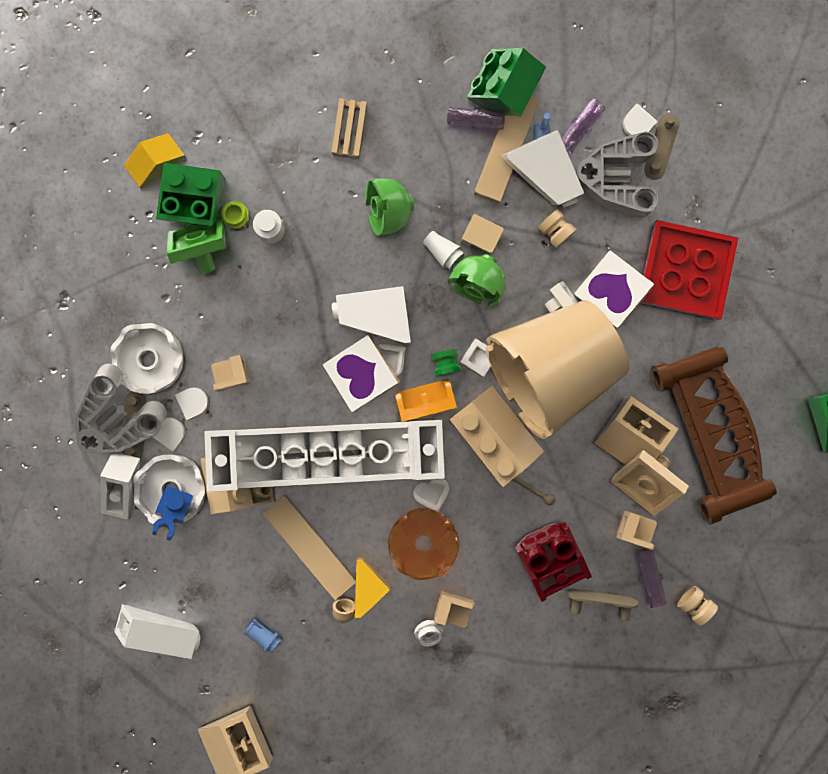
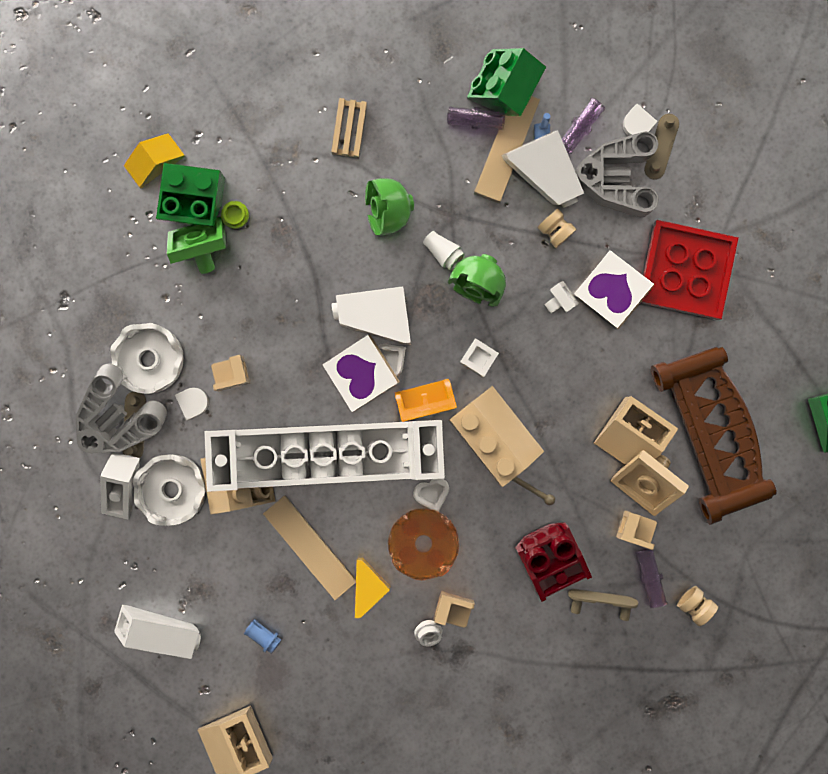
white tile [152,418,186,452] -> none
blue plate [152,486,194,541] -> none
white brick [253,210,285,244] -> none
tan hinge [332,598,355,624] -> none
green wheel [431,349,462,377] -> none
tan panel [461,214,504,253] -> none
tan cone [485,300,629,439] -> none

